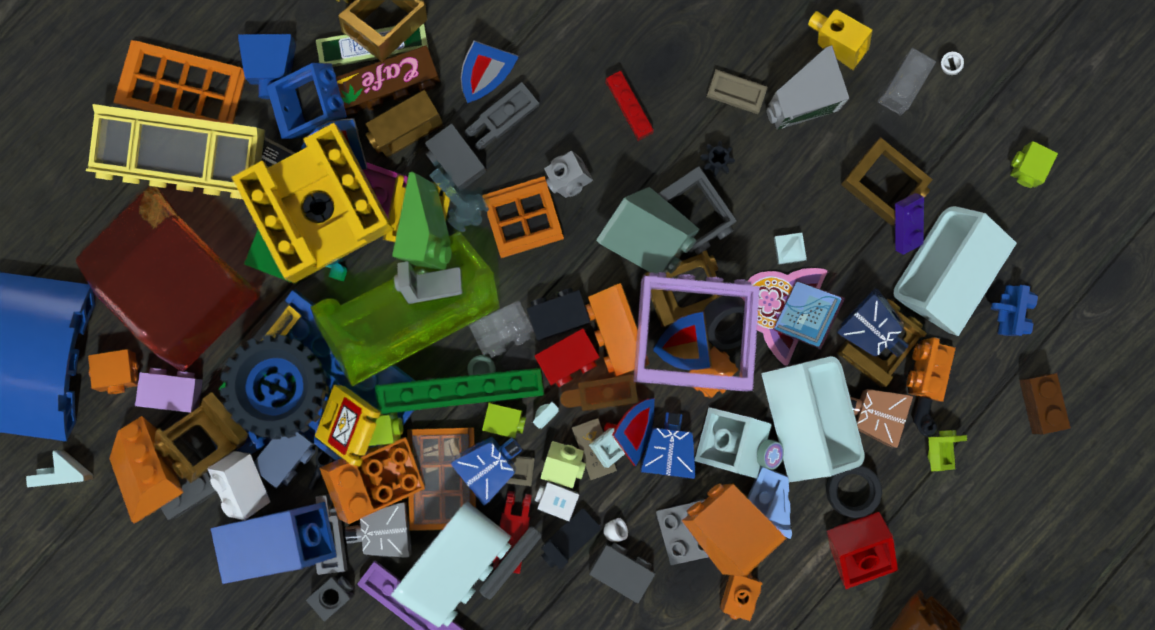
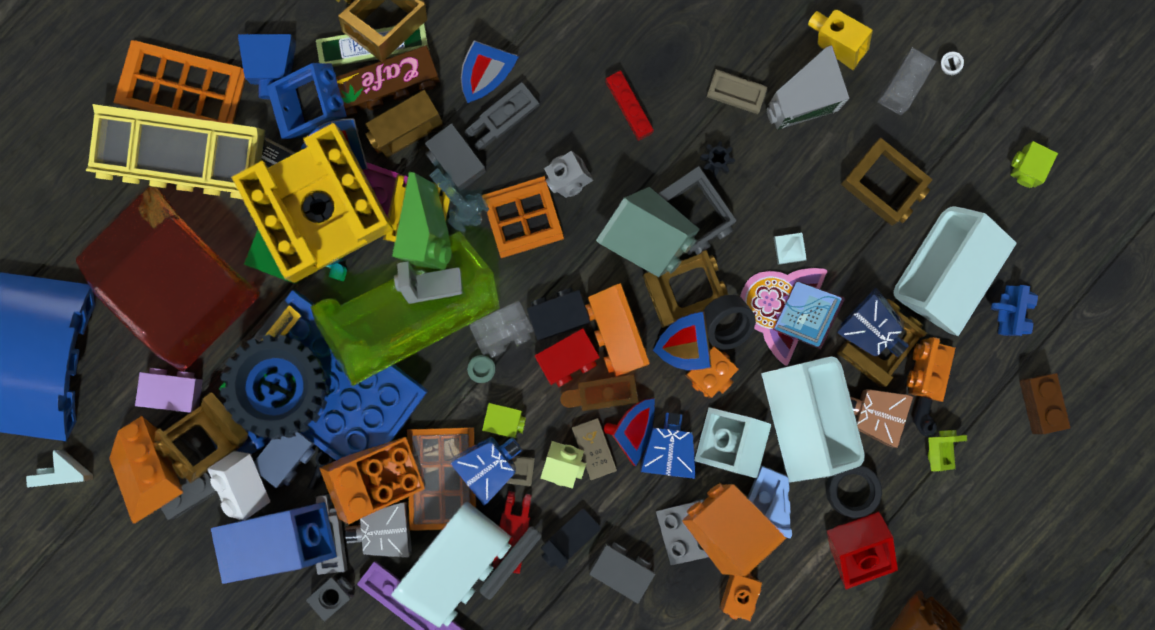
orange head [88,349,139,394] -> none
yellow container [315,385,381,466] -> none
lime brick [366,412,403,446] -> none
green tile [375,368,544,414] -> none
light aqua tile [533,402,559,429] -> none
white brick [535,481,579,521] -> none
light aqua tile [589,428,625,468] -> none
white hinge [604,518,628,542] -> none
lavender window [634,272,760,391] -> none
tile [757,440,784,469] -> none
dark purple plate [895,193,924,255] -> none

